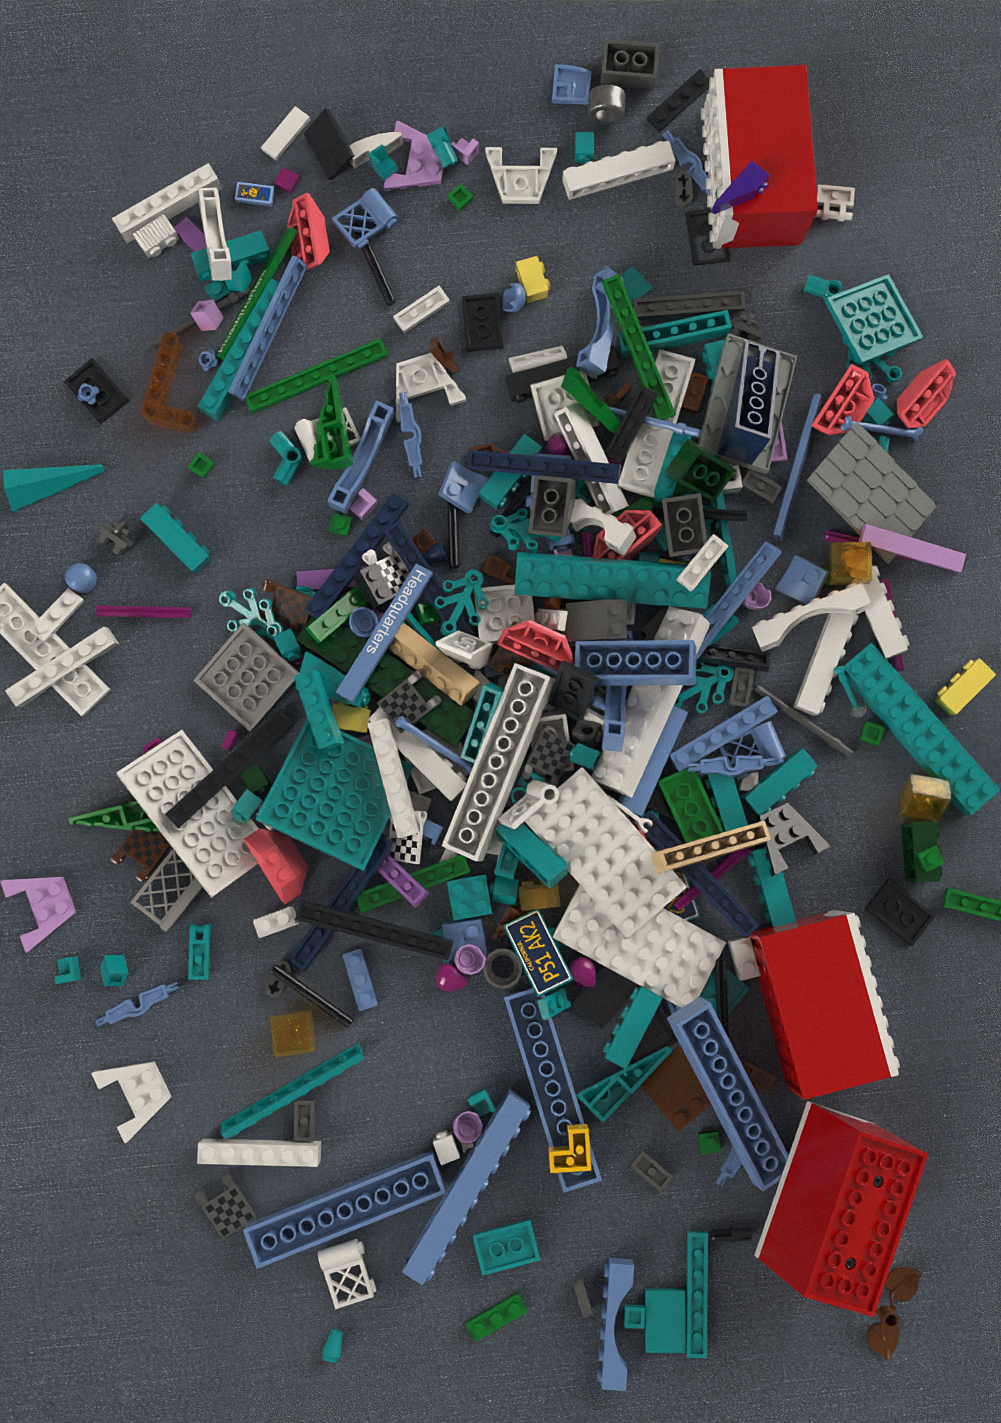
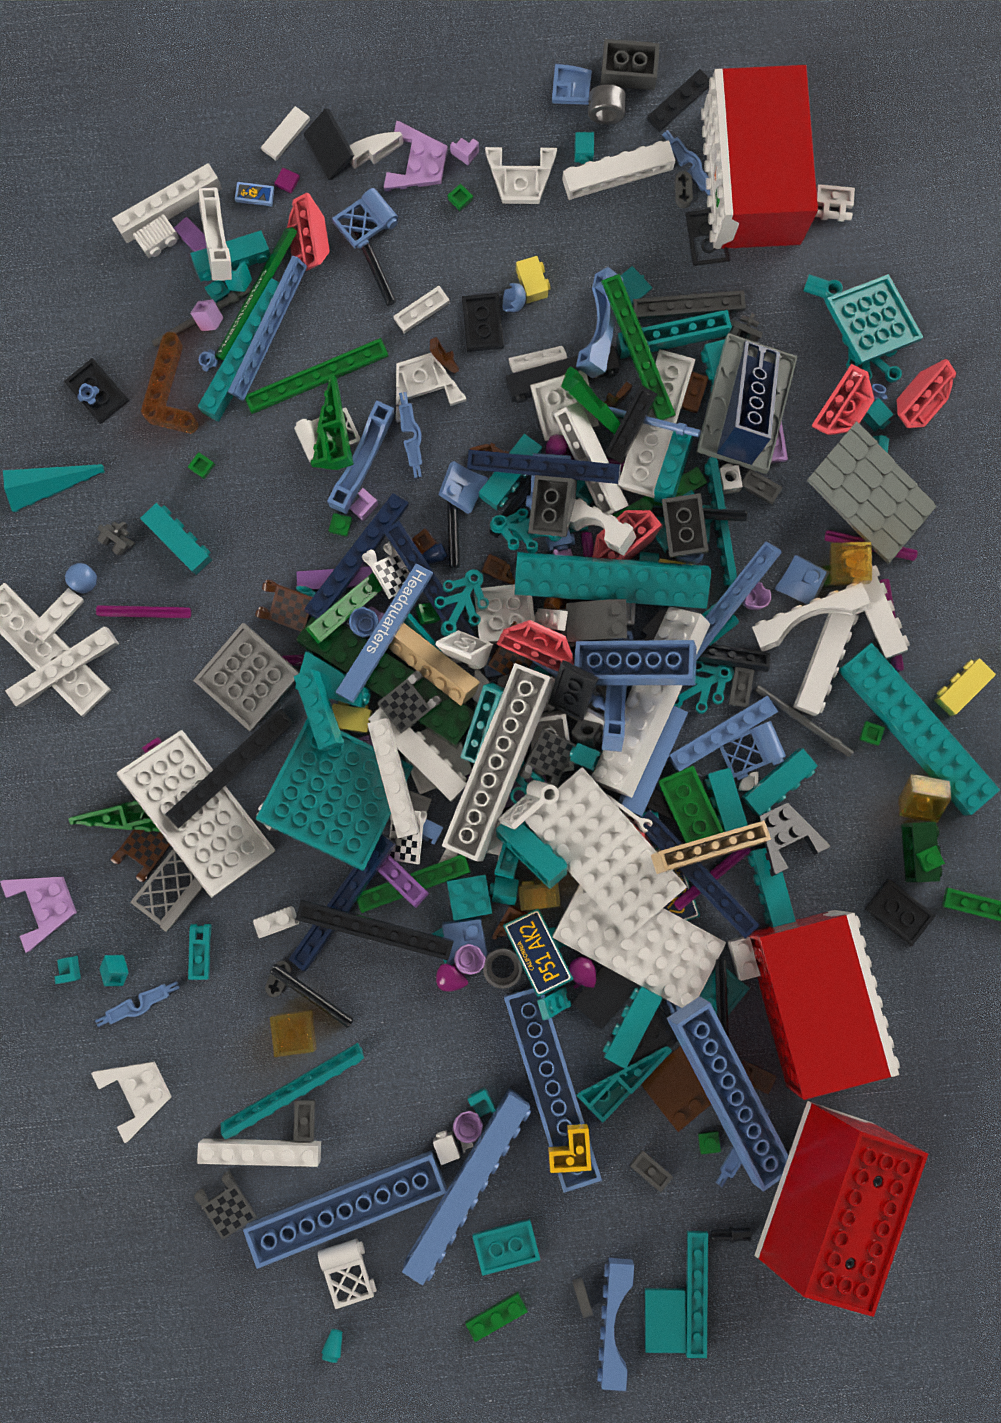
teal plant [219,588,283,640] -> none
magenta tile [221,730,240,751] -> none
teal brick [231,790,263,823] -> none
dark green brick [240,764,271,796] -> none
coral wedge [243,829,309,905] -> none
teal piece [269,431,303,487] -> none
teal brick [273,629,302,662] -> none
medium blue plate [342,948,378,1011] -> none
brick [352,563,394,610] -> none
teal panel [368,144,398,180] -> none
medium blue piece [395,716,474,774] -> none
teal piece [427,125,458,168] -> none
teal plate [624,1304,645,1329] -> none
dark green brick [665,439,737,502] -> none
white tile [676,534,728,592] -> none
medium blue piece [687,755,775,777] -> none
dark purple slope [711,161,770,214] -> none
medium blue tile [773,394,822,542] -> none
teal piece [834,666,866,718] -> none
medium blue piece [840,415,923,442] -> none
lavender tile [859,524,966,573] -> none
reddish brown plant [866,1267,921,1360] -> none

